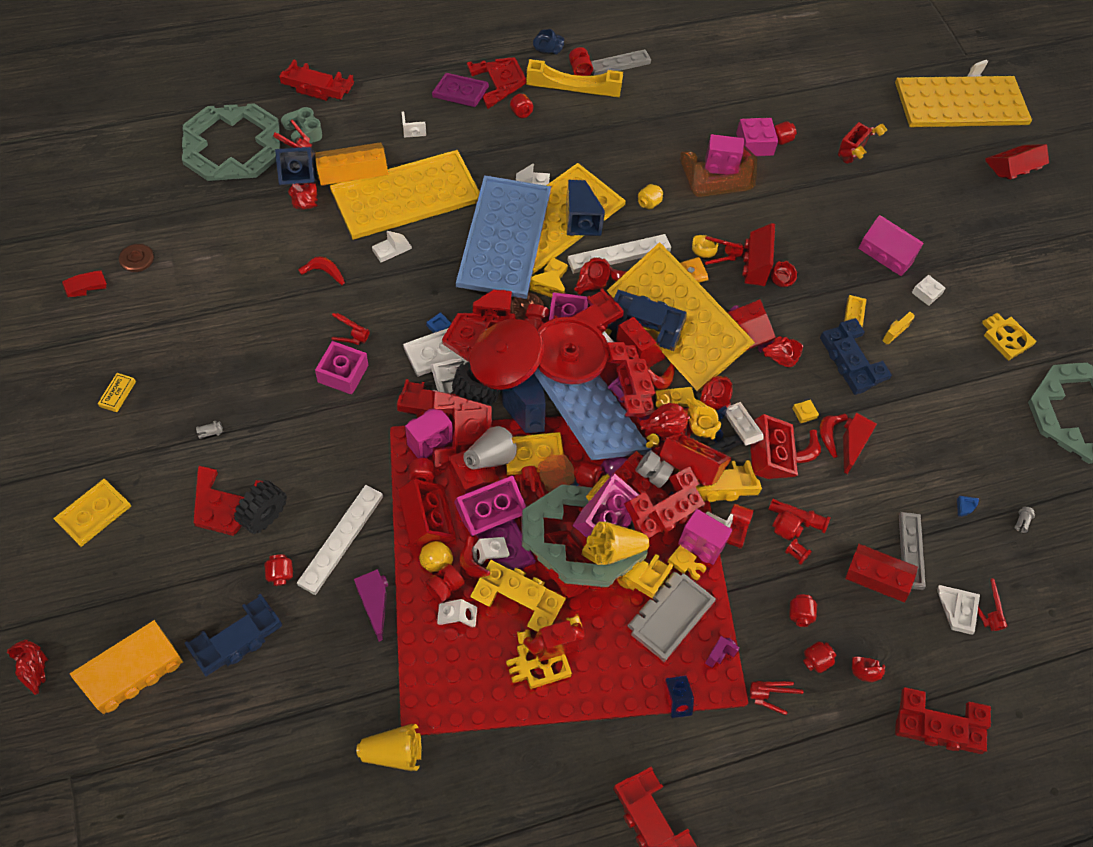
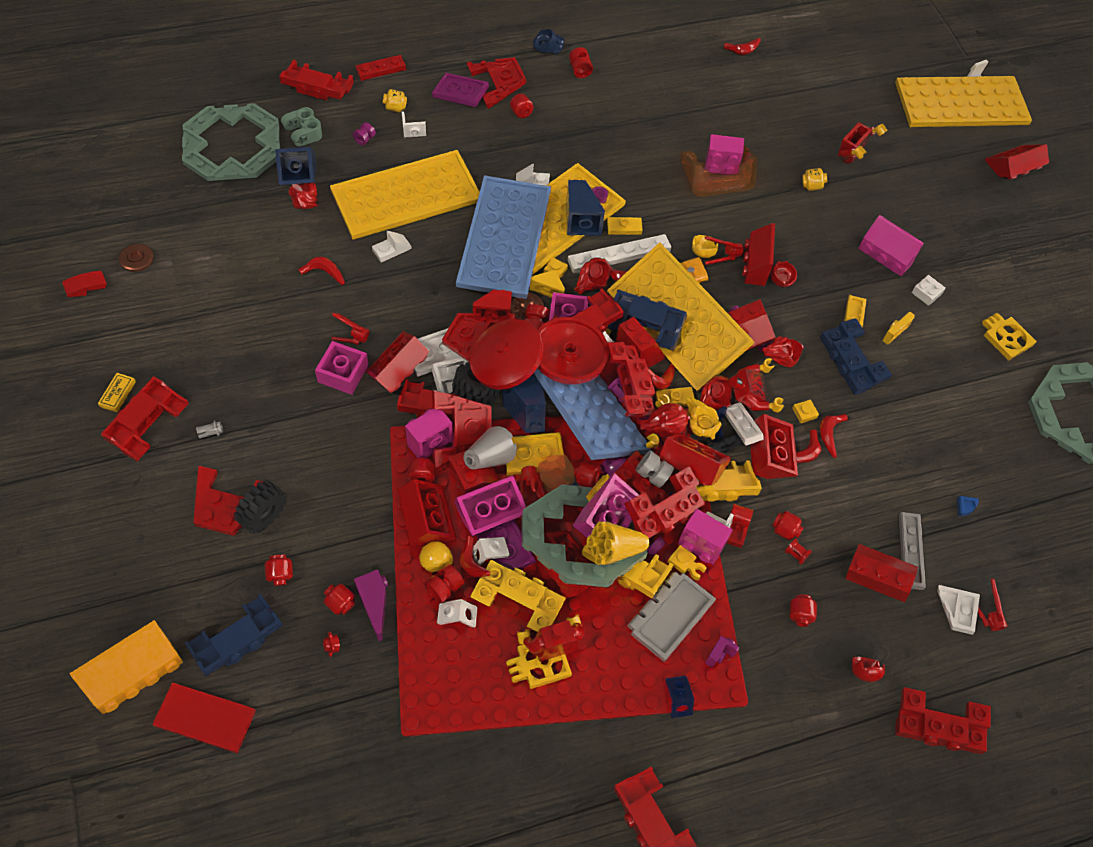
red hair [7,639,49,695] -> none
yellow tile [53,479,131,547] -> none
red plant [273,120,312,148] -> none
white plate [297,485,383,595] -> none
light orange slope [315,142,388,185] -> none
yellow cone [357,724,422,771] -> none
blue tile [427,313,451,333] -> none
yellow arch [526,59,623,97] -> none
light grey tile [591,49,651,76] -> none
yellow head [638,184,663,210] -> none
dark pink brick [736,118,778,157] -> none
red plant [750,681,804,715] -> none
red pin [768,499,831,534] -> none
red head [774,121,797,145] -> none
red head [803,641,836,673] -> none
red slope [843,413,877,474] -> none
light grey pin [1015,506,1035,533] -> none
none -> red bracket [101,376,189,462]
none -> red tile [152,682,256,754]
none -> red plate [323,632,340,657]
none -> red head [324,583,356,615]
none -> magenta wheel [352,122,376,146]
none -> red plate [355,55,406,81]
none -> slope [365,331,430,393]
none -> yellow head [382,89,407,113]
none -> magenta tile [592,186,608,203]
none -> yellow plate [607,217,643,235]
none -> magenta tile [647,537,666,556]
none -> red piece [724,38,761,55]
none -> red torso [729,358,784,413]
none -> yellow head [802,168,827,191]

